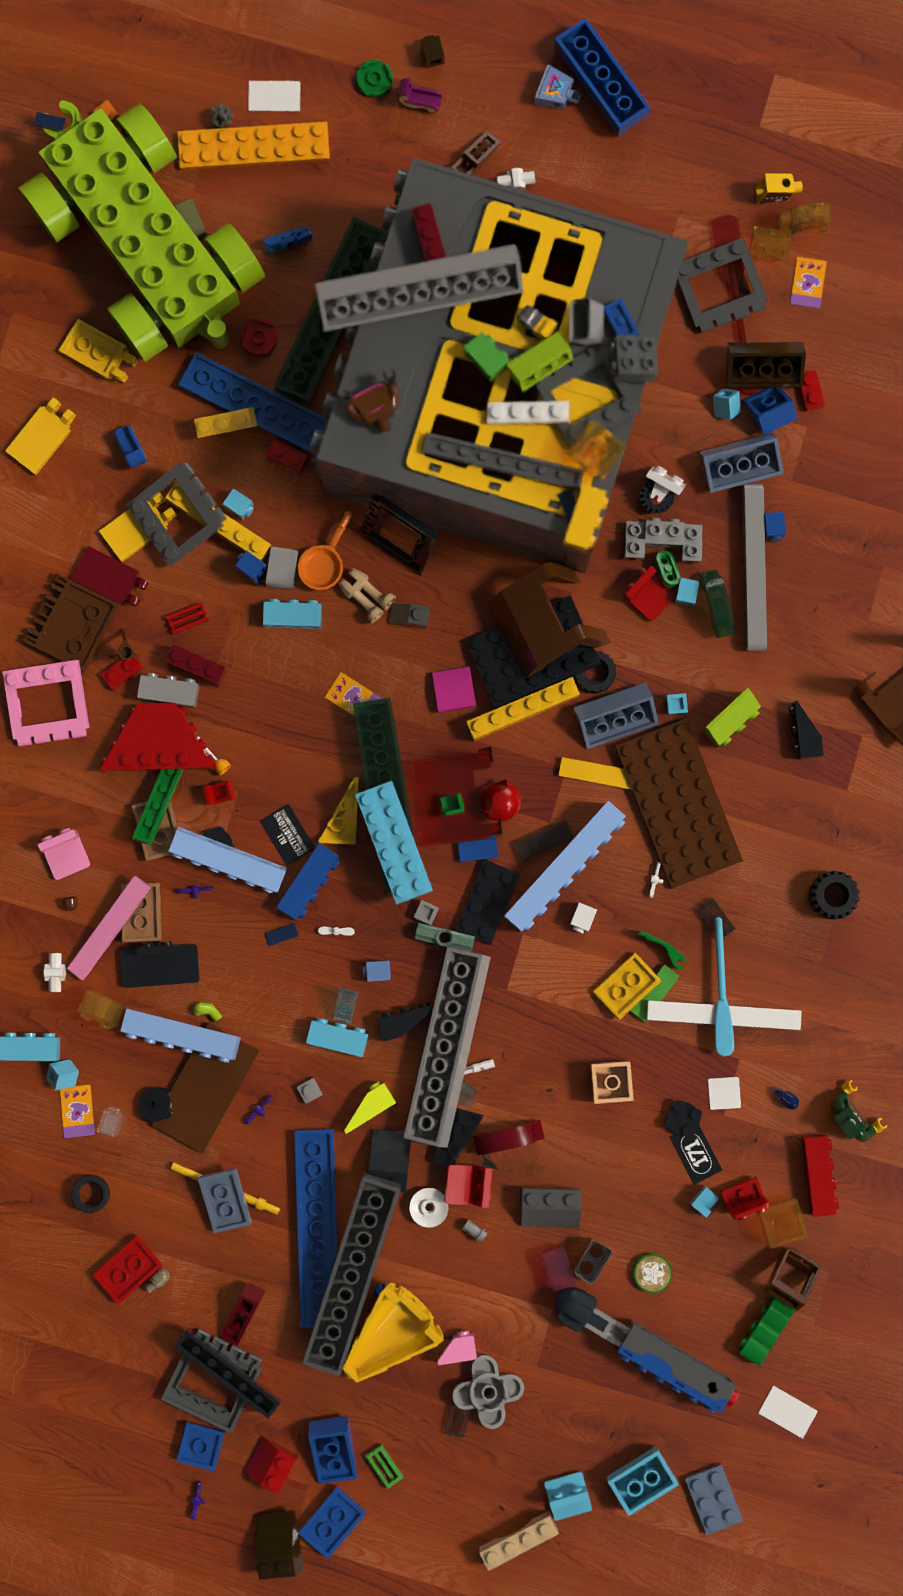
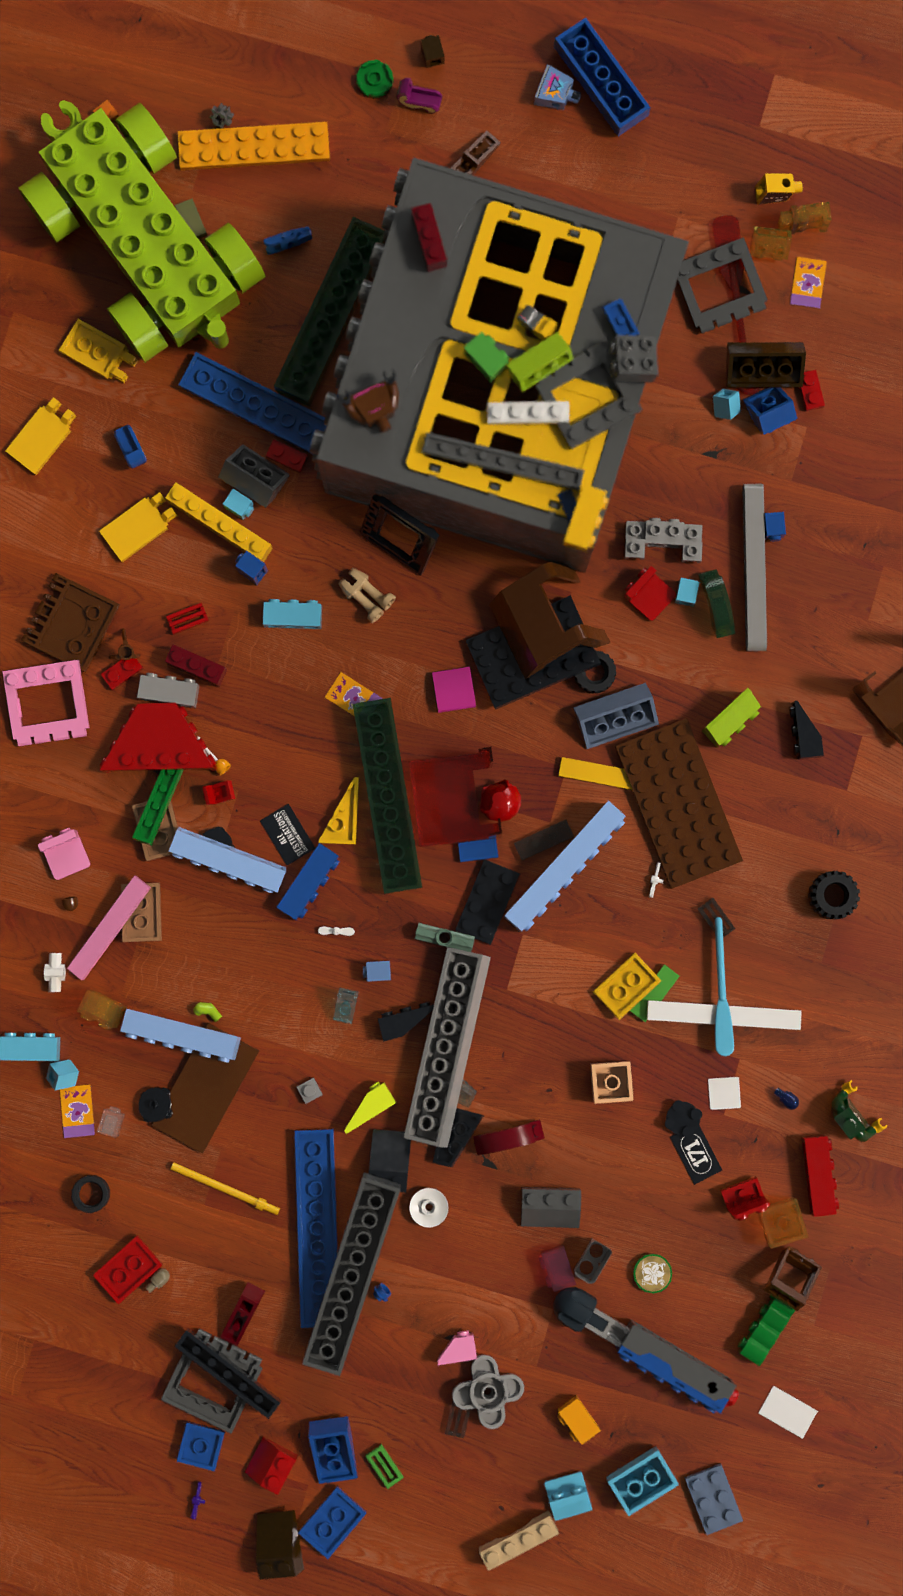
dark blue window [33,112,66,131] -> none
dark red tile [71,546,149,607] -> none
black bracket [120,942,200,988] -> none
dark grey hinge [127,462,227,567] -> none
dark purple piece [177,886,214,899] -> none
yellow brick [194,407,257,438] -> none
sand blue plate [198,1168,252,1233] -> none
red tile [240,318,278,357] -> none
dark purple piece [245,1096,272,1125] -> none
white sticker [249,81,300,111] -> none
dark blue window [265,923,299,946] -> none
light grey piece [266,546,299,589] -> none
orange piece [298,510,352,590] -> none
medium azure brick [306,1018,369,1057] -> none
light grey brick [316,245,523,331] -> none
yellow cone [343,1283,443,1383] -> none
medium azure brick [355,781,433,905] -> none
dark grey slope [389,603,430,629] -> none
light grey plate [414,900,439,925] -> none
green panel [439,793,465,817] -> none
red bracket [444,1164,493,1208] -> none
light grey pin [462,1220,488,1242] -> none
white pin [464,1059,495,1075] -> none
yellow brick [466,677,580,741] -> none
white axle [497,168,536,190] -> none
clear yellow brick [565,421,627,480] -> none
light grey piece [570,298,604,346] -> none
white brick [570,903,597,934] -> none
green arm [636,931,687,969] -> none
plate [640,466,686,514] -> none
green plate [654,551,680,588] -> none
medium azure panel [665,693,688,715] -> none
medium azure panel [690,1186,719,1218] -> none
sand blue slope [699,433,784,493] -> none
none -> dark grey slope [218,444,290,508]
none -> light orange brick [557,1395,601,1445]

